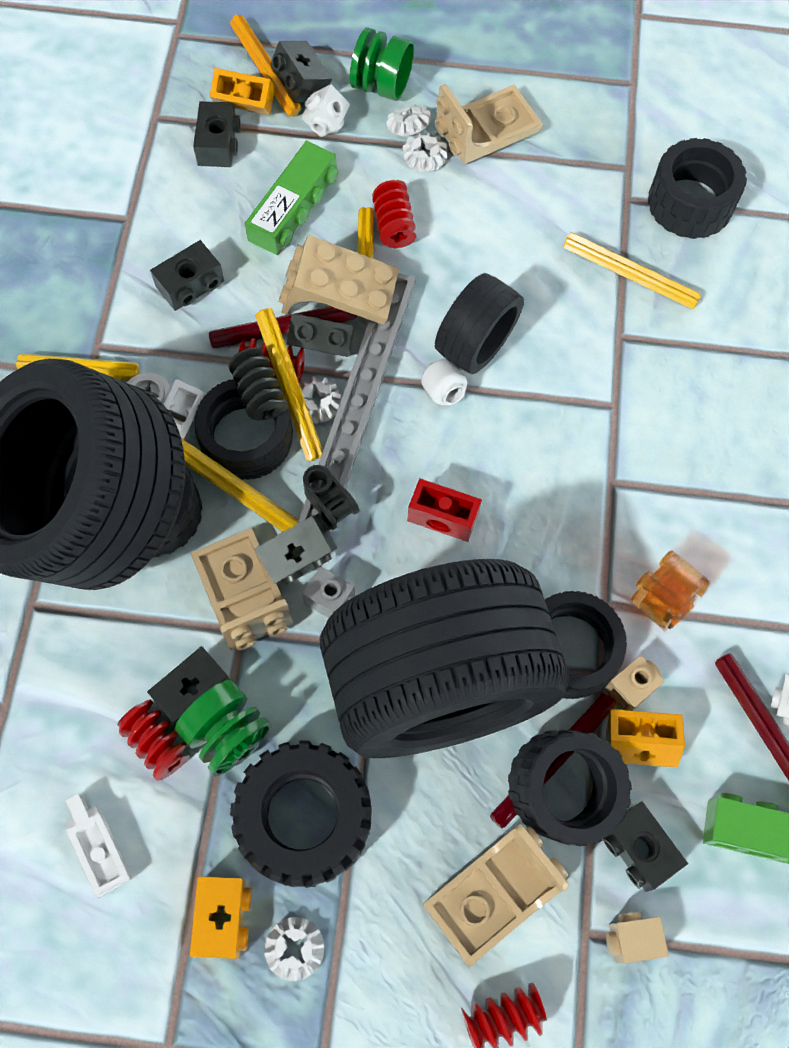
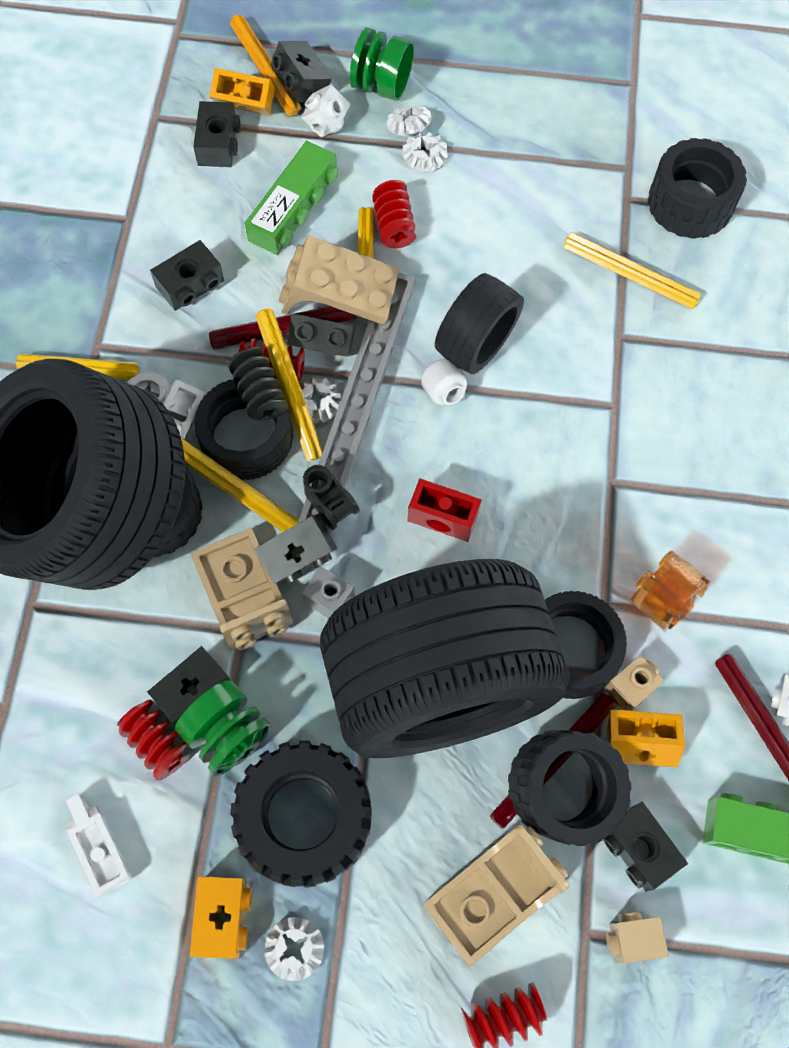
tan bracket [435,84,543,164] -> none

